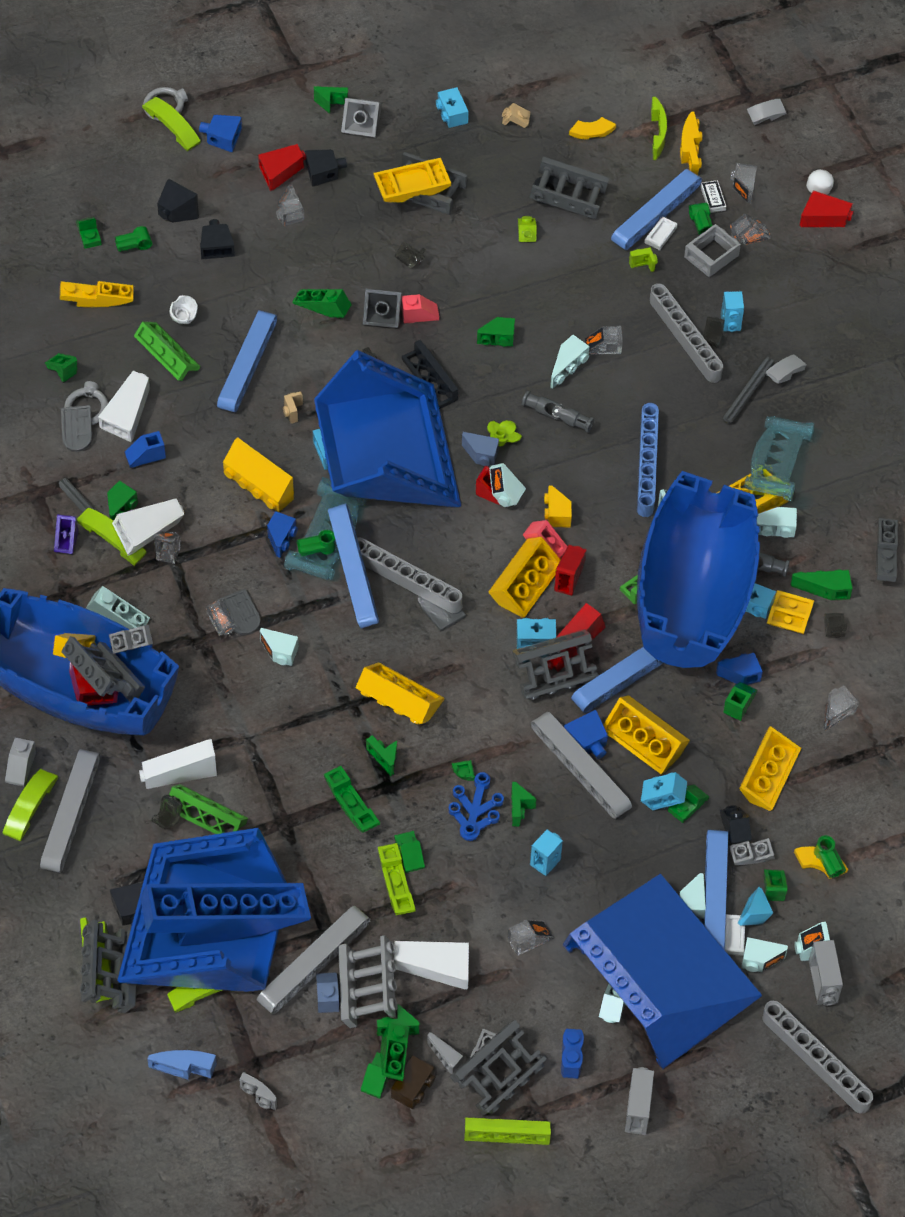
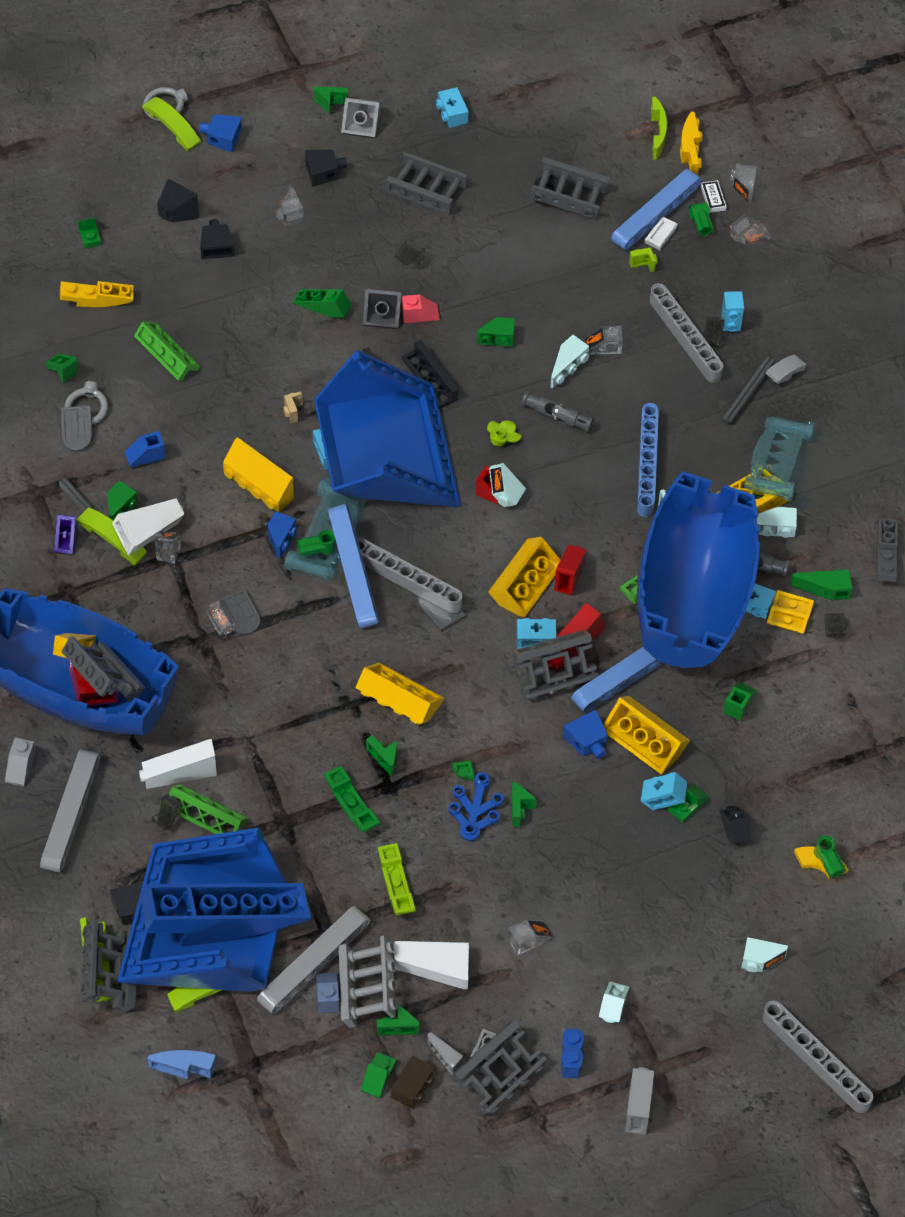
lime slope [3,769,58,841] -> none
light aqua slope [86,586,150,629] -> none
white slope [98,371,150,442] -> none
light grey slope [109,625,153,654] -> none
green piece [115,226,152,252] -> none
white hair [170,295,198,324] -> none
medium blue beam [217,310,277,413] -> none
light grey slope [239,1072,277,1110] -> none
red slope [258,144,306,191] -> none
light aqua slope [260,628,299,666] -> none
yellow slope [374,158,451,202] -> none
green slope [380,1022,409,1081] -> none
green slope [394,831,425,873] -> none
sand blue slope [462,432,499,467] -> none
lime fence [464,1118,551,1145] -> none
tan bracket [502,103,530,128] -> none
lime bracket [518,216,536,242] -> none
coral slope [523,520,568,559] -> none
medium azure brick [530,830,563,876] -> none
light grey beam [531,711,632,819] -> none
yellow slope [544,486,572,527] -> none
blue windscreen [563,874,762,1069] -> none
yellow tile [569,117,616,139] -> none
light aqua slope [680,873,706,919] -> none
light grey window [684,224,741,277] -> none
medium blue beam [703,830,728,949] -> none
blue slope [716,653,763,685] -> none
white tile [724,914,745,956] -> none
light grey slope [729,838,775,865] -> none
medium azure slope [737,887,773,926] -> none
yellow slope [739,726,801,811] -> none
light grey slope [747,99,787,126] -> none
green slope [763,869,787,901] -> none
slope [795,922,830,961] -> none
red slope [800,190,854,227] -> none
white hair [806,169,834,195] -> none
light grey window [809,940,843,1006] -> none
clear slope [823,686,859,731] -> none

